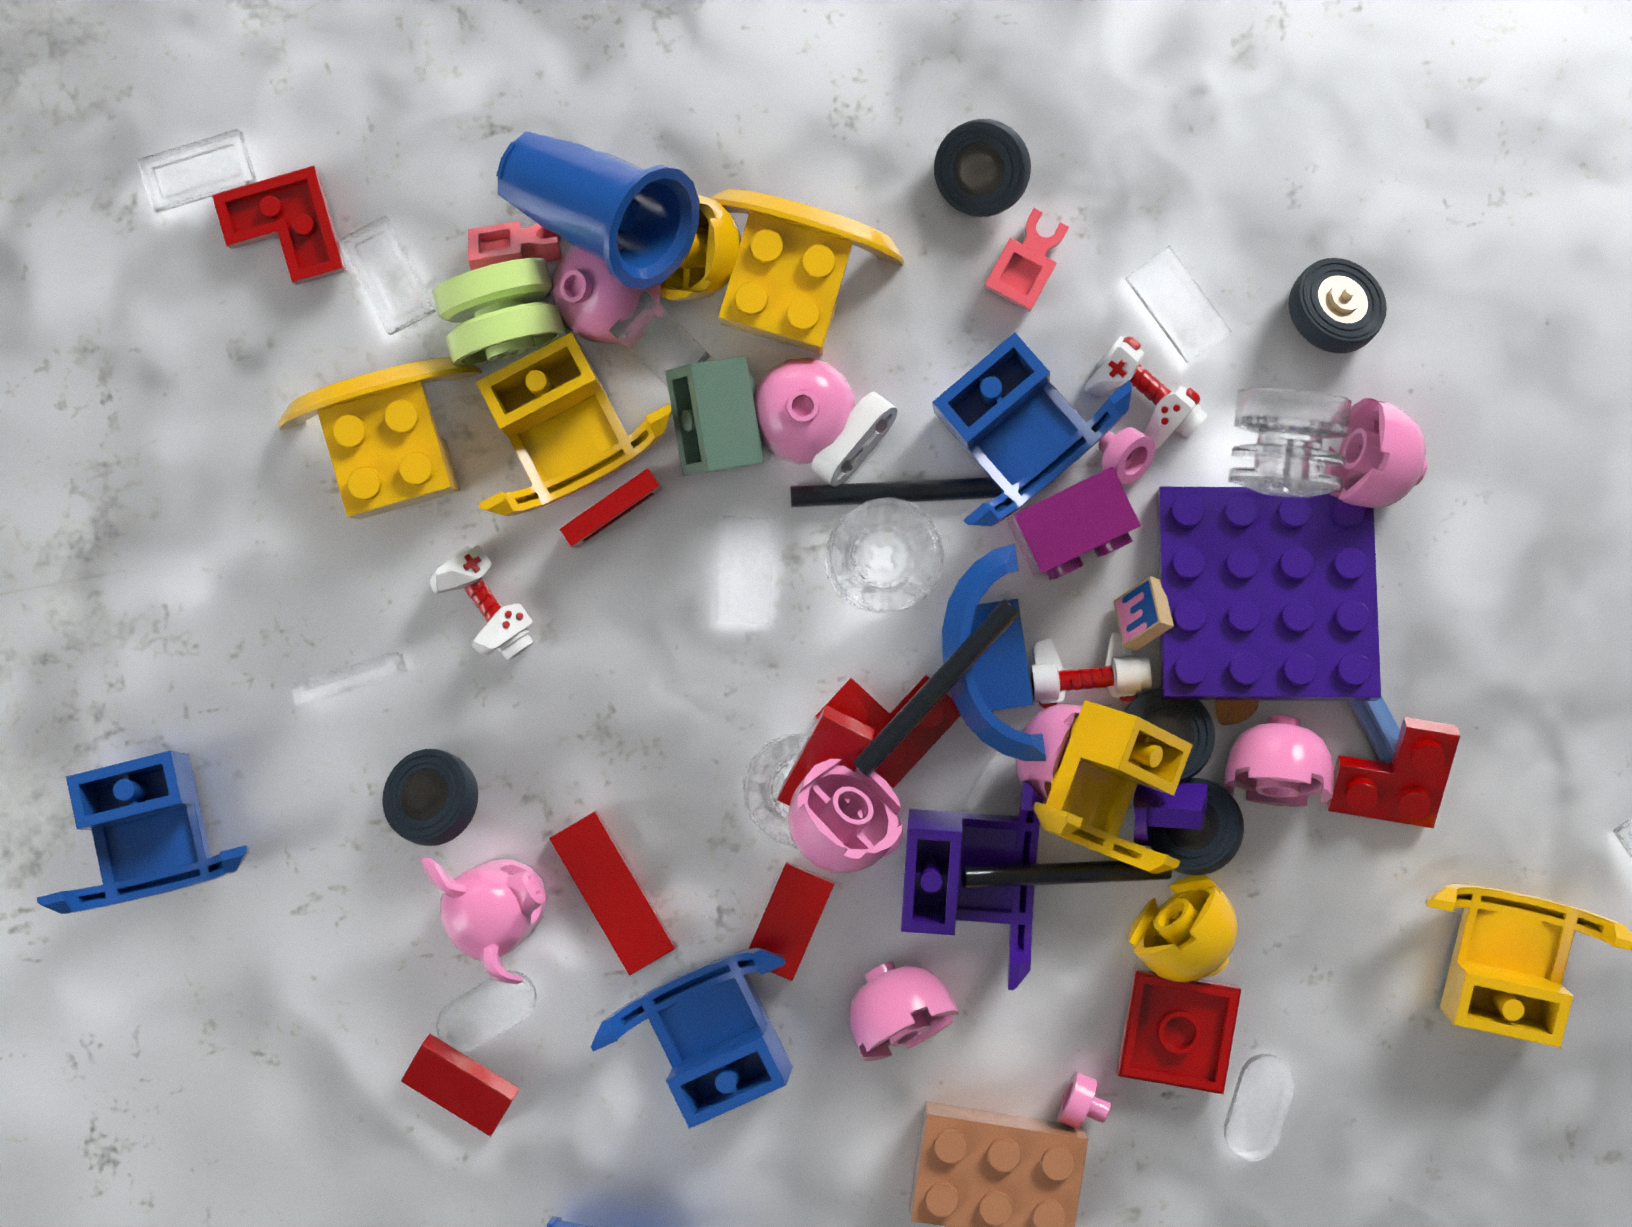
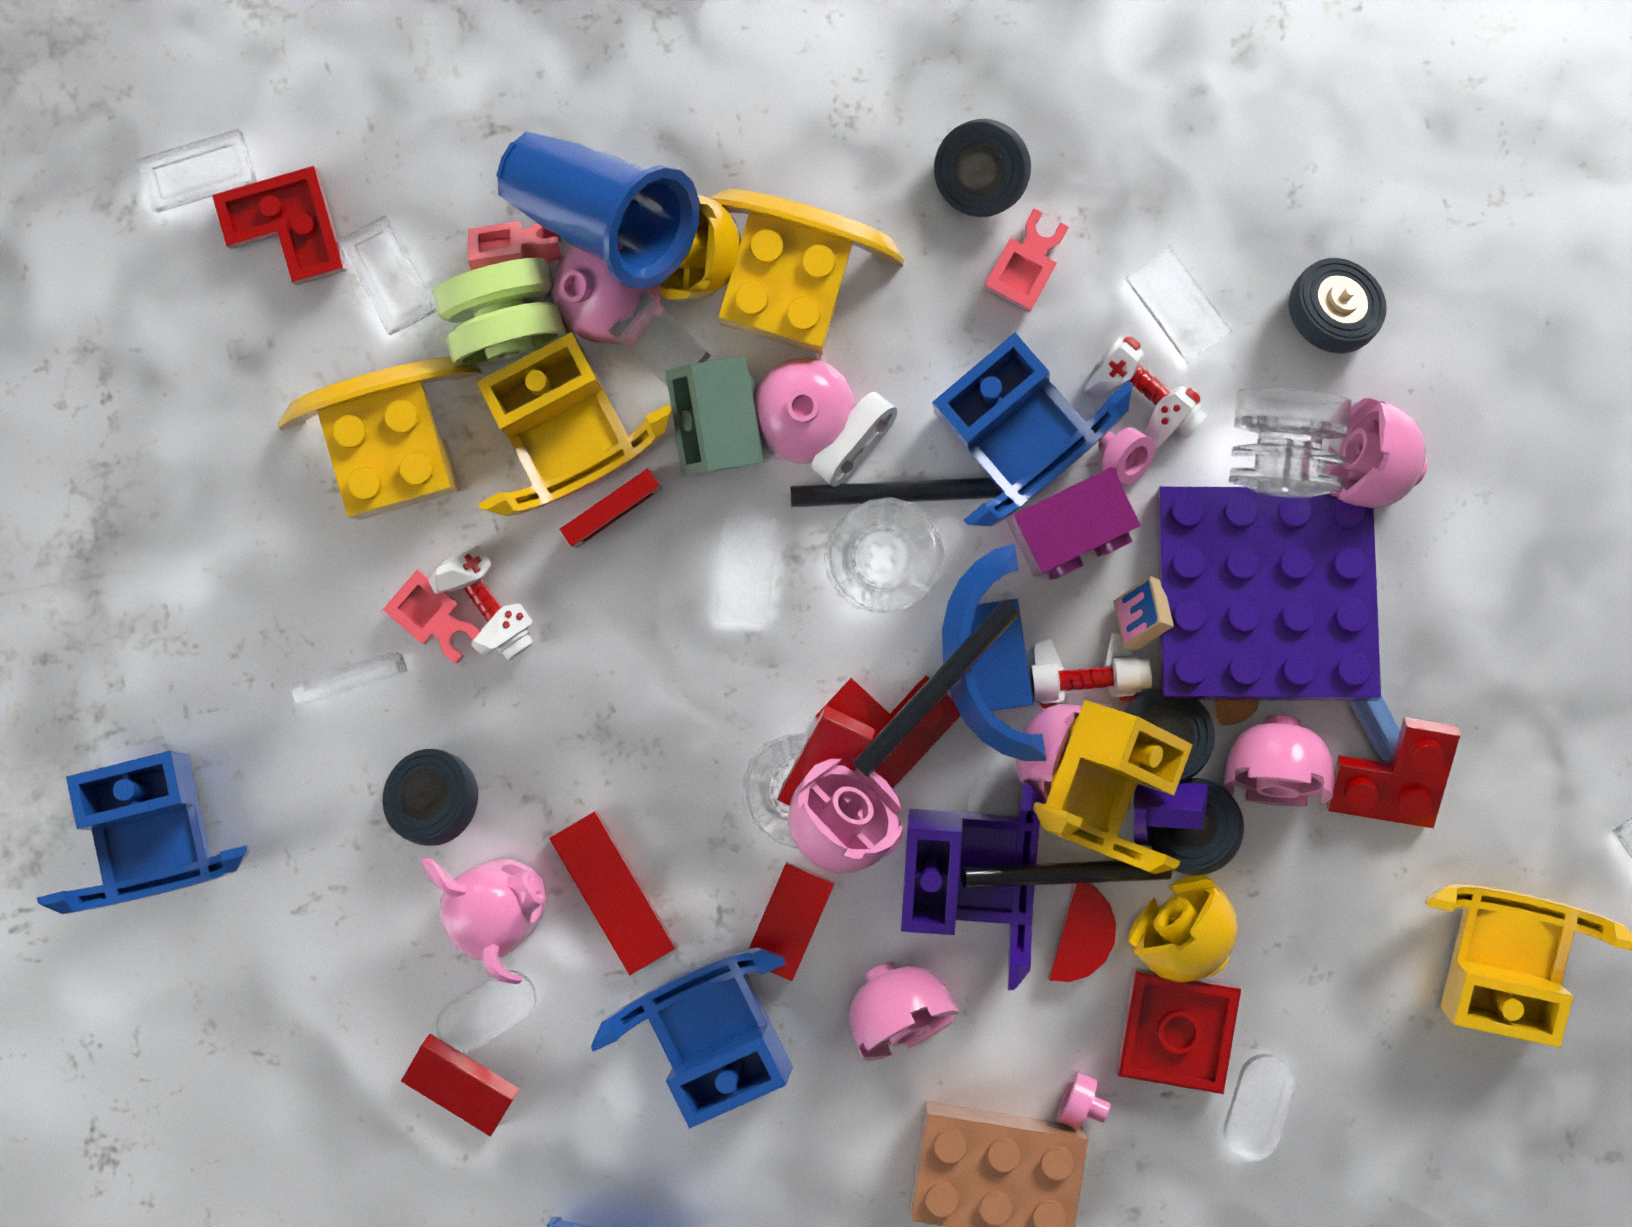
none -> coral plate [382,569,481,664]
none -> red tile [1048,883,1116,982]

